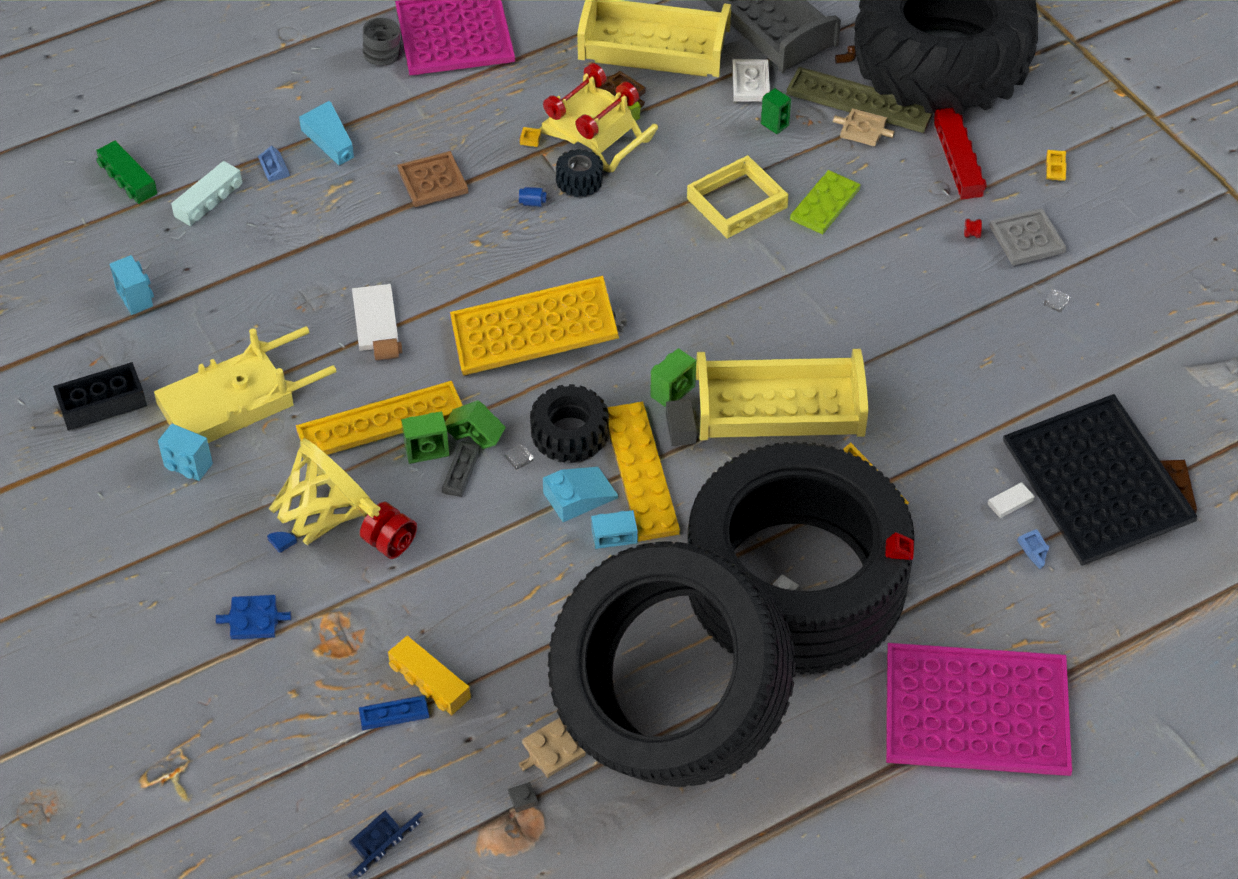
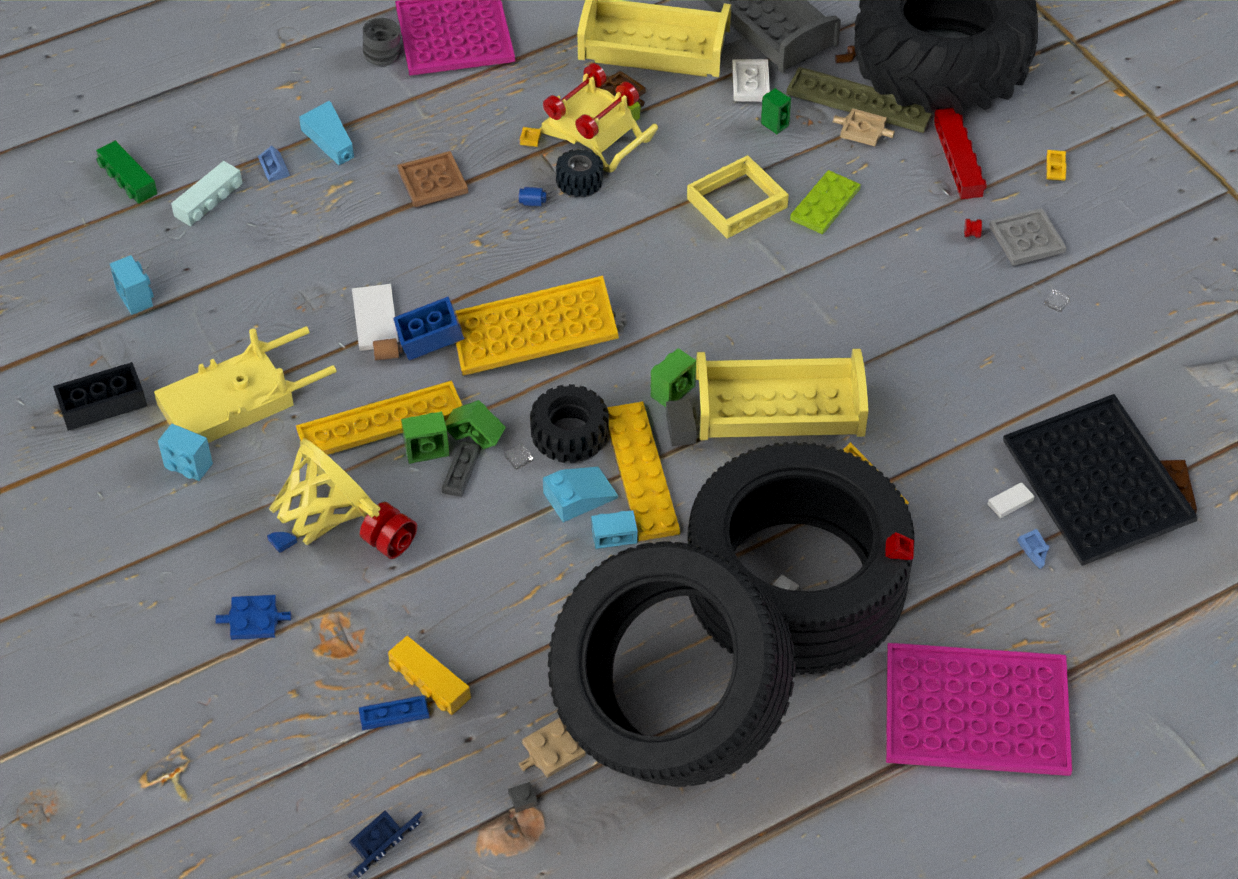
none -> blue brick [393,296,464,360]

